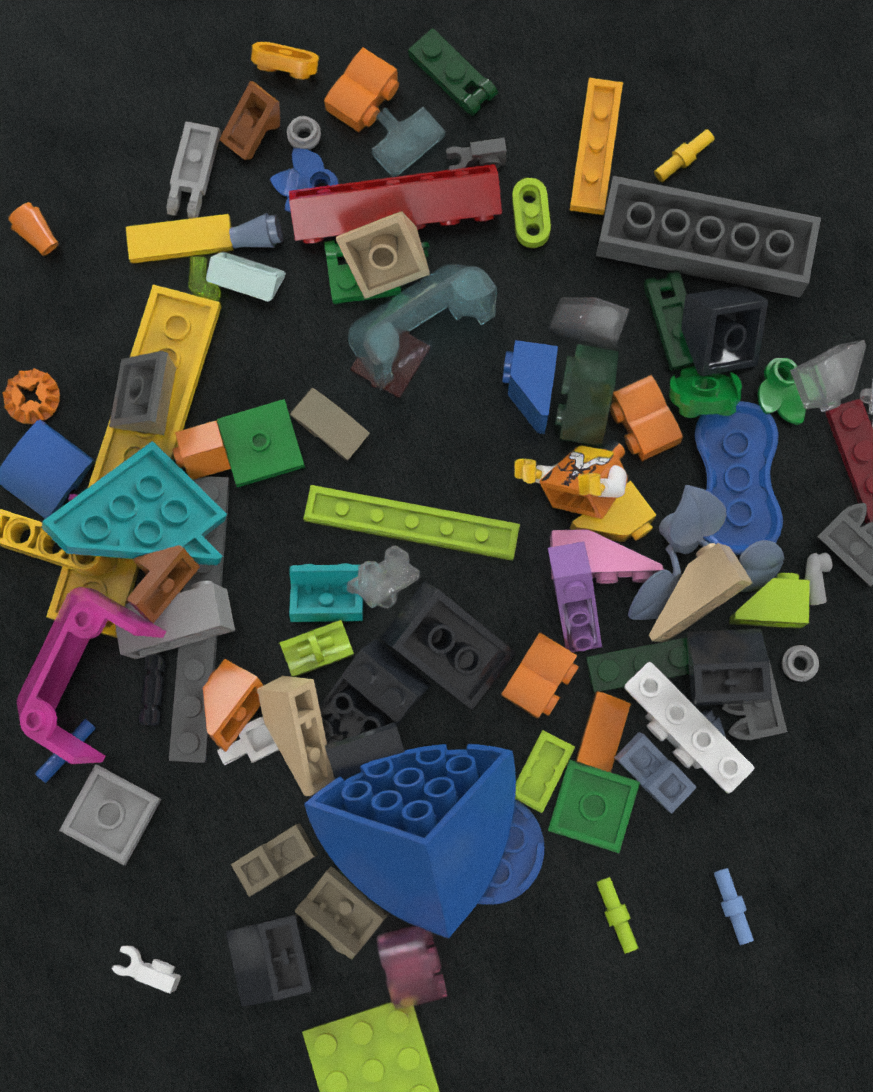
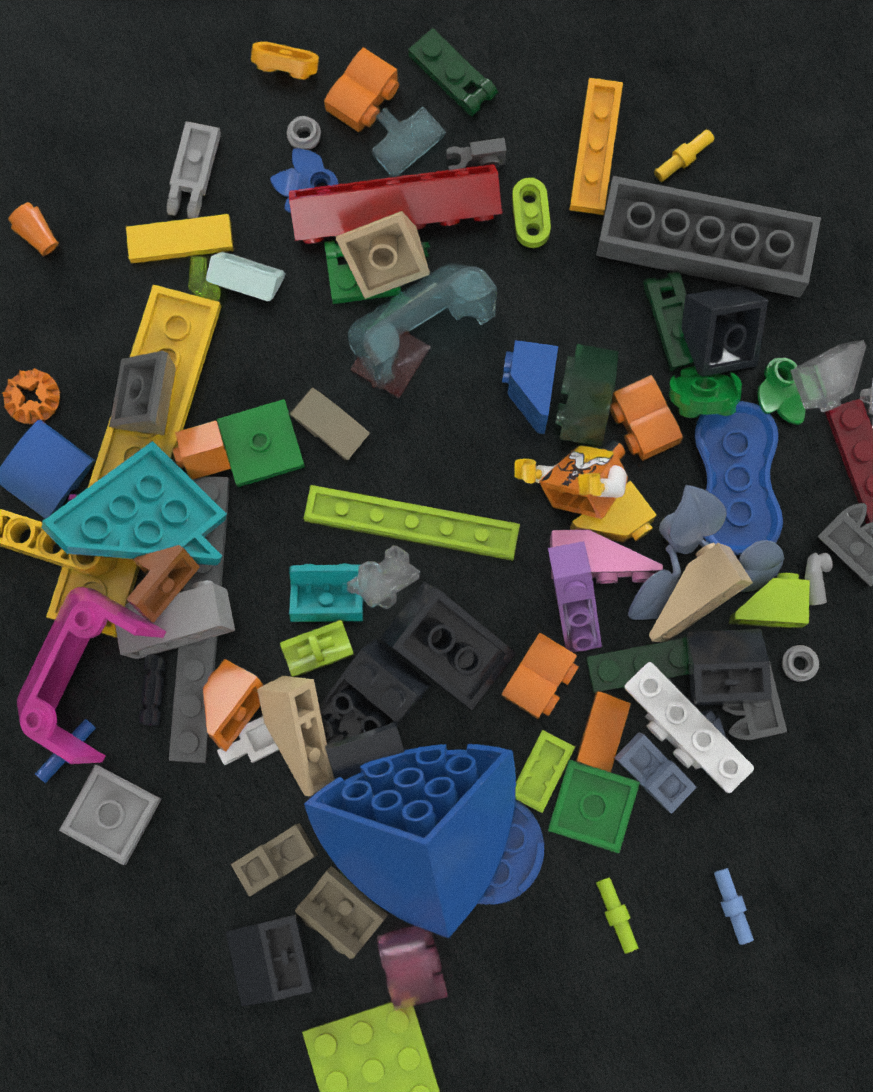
white plate [112,946,181,993] -> none
dark orange slope [219,81,280,160] -> none
sand blue cone [229,213,283,248] -> none
clear slope [549,297,630,354] -> none

